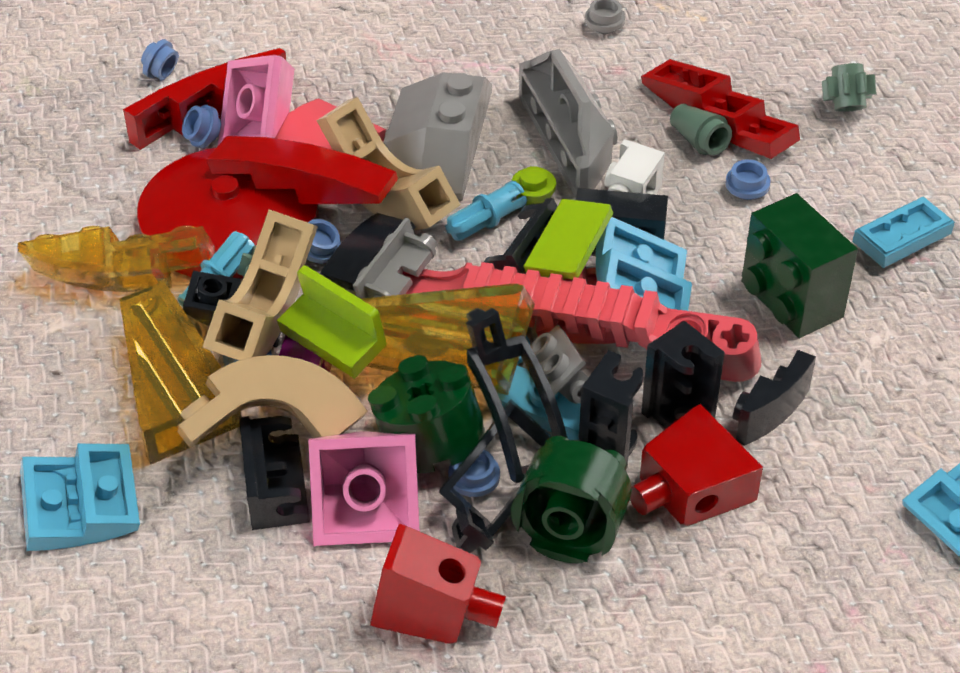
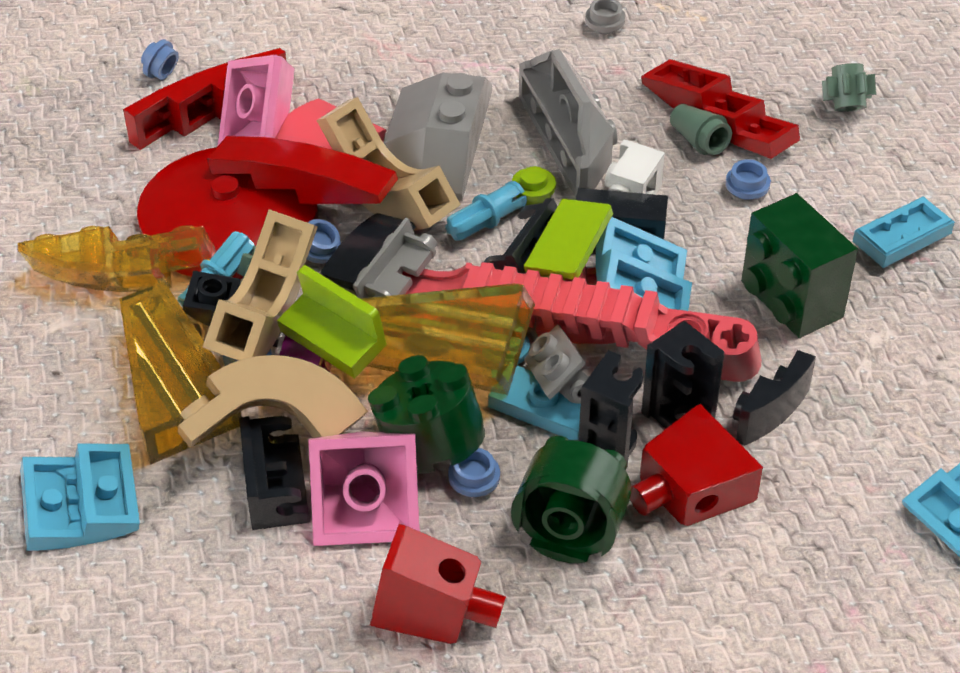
medium blue plate [182,105,221,148] -> none
black sword [439,399,552,553] -> none
black sword [466,308,568,483] -> none

